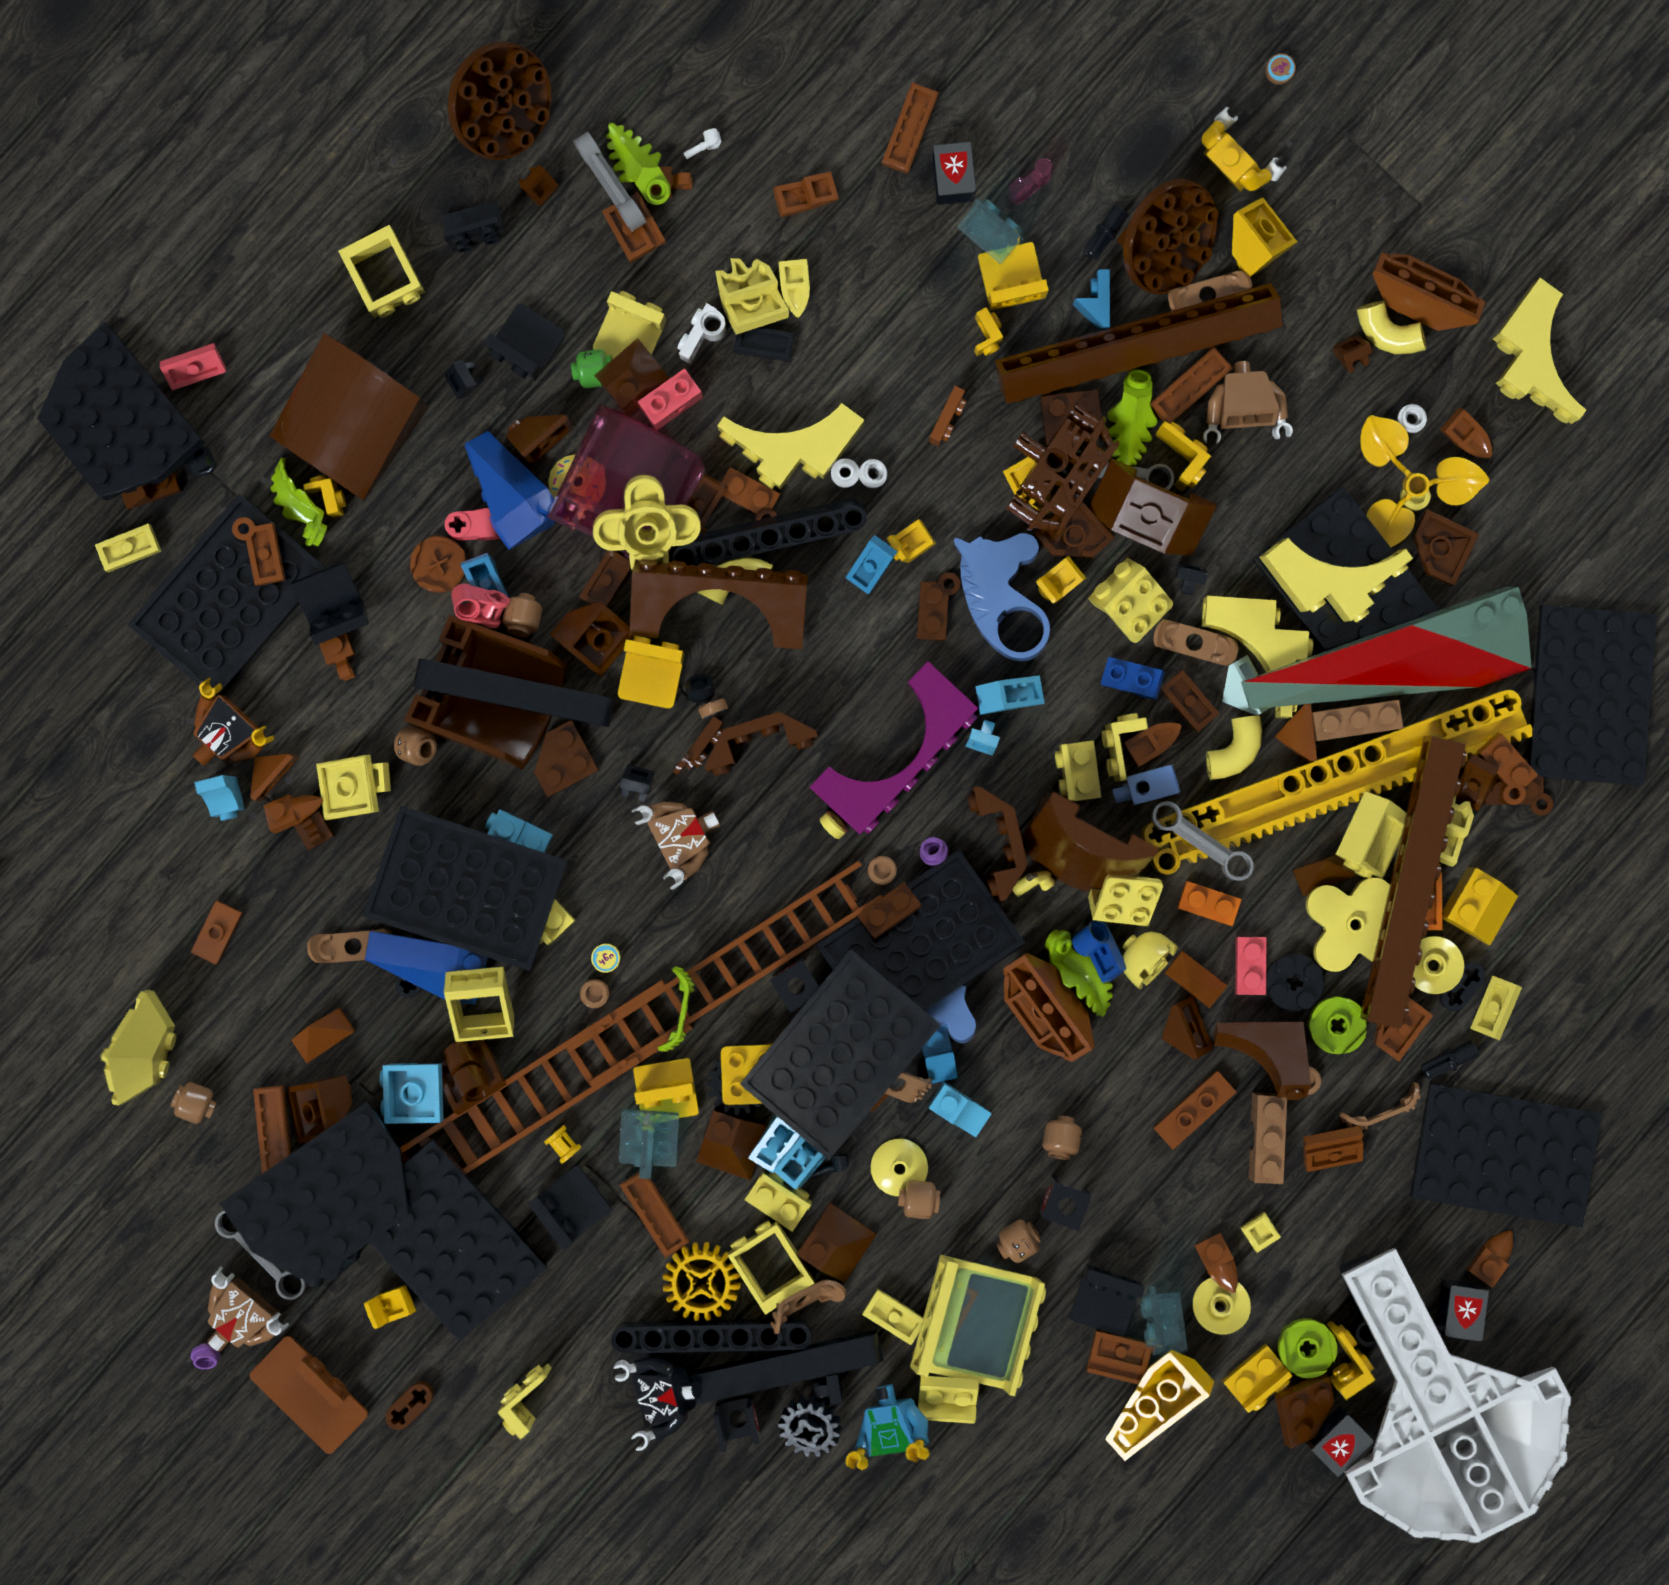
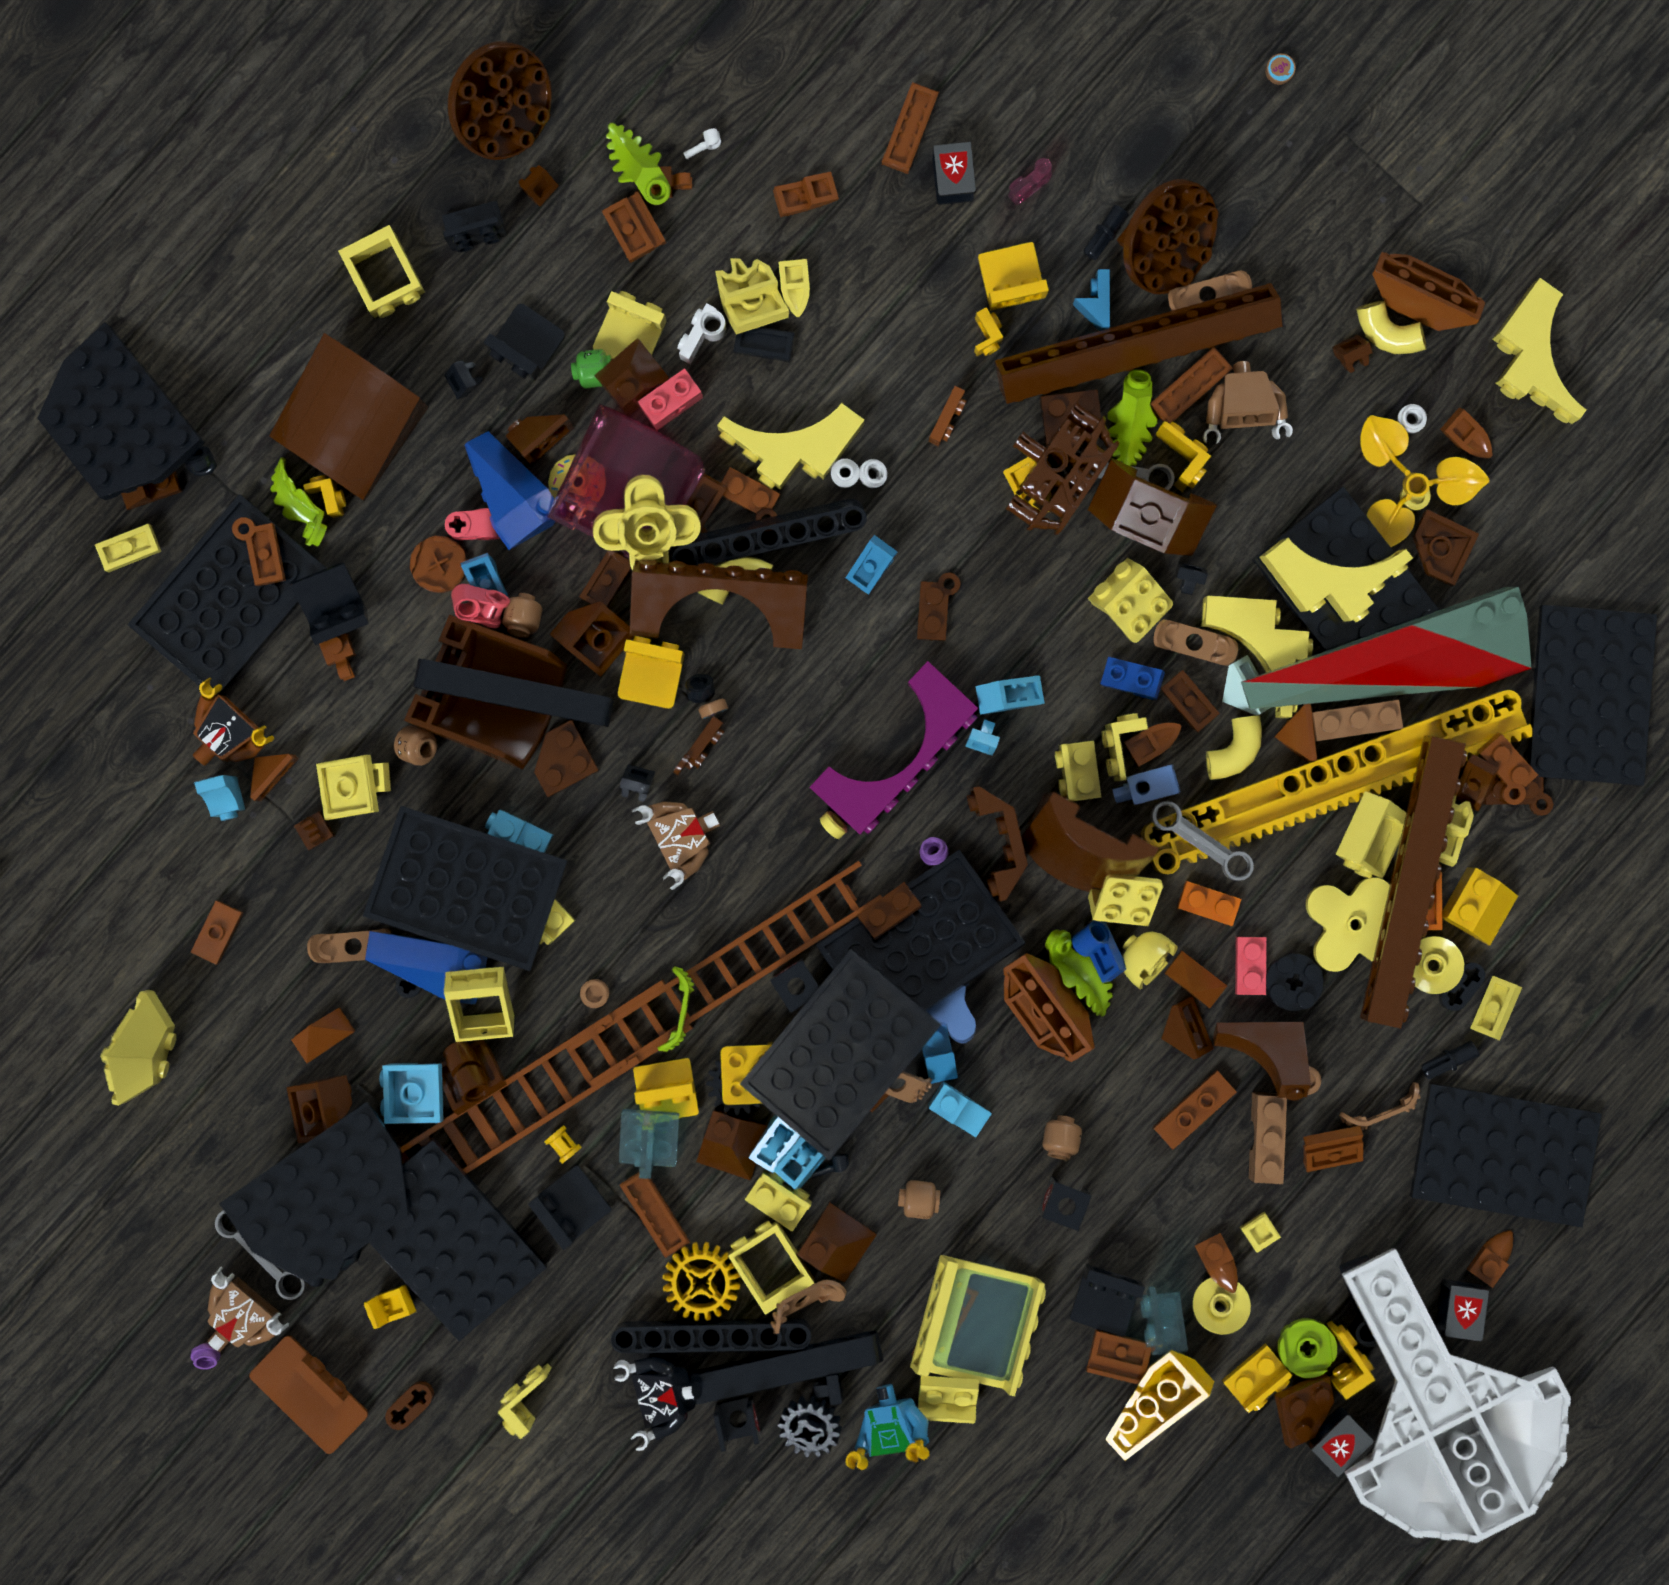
coral plate [160,343,226,390] -> none
medium nougat head [170,1082,217,1124] -> none
dark orange plate [253,1085,291,1174] -> none
dark orange plate [263,795,323,834] -> none
light grey piece [573,132,646,232] -> none
light yellow tile [591,943,621,973] -> none
reddish brown slope [705,712,818,776] -> none
light yellow plate [862,1288,923,1345] -> none
medium nougat tile [868,856,897,885] -> none
light yellow dish [871,1138,928,1196] -> none
yellow bracket [887,519,936,563] -> none
medium blue animal [954,533,1050,662] -> none
clear light blue bracket [957,198,1025,265] -> none
medium nougat head [997,1220,1042,1263] -> none
light yellow arm [1013,870,1055,897] -> none
reddish brown plate [1033,502,1115,558] -> none
yellow bracket [1036,556,1086,604] -> none
yellow torso [1201,107,1287,192] -> none
yellow slope [1232,197,1297,277] -> none
reddish brown slope [1292,853,1357,897] -> none
lime plate [1307,996,1367,1054] -> none
dark orange wing [1373,997,1433,1061] -> none

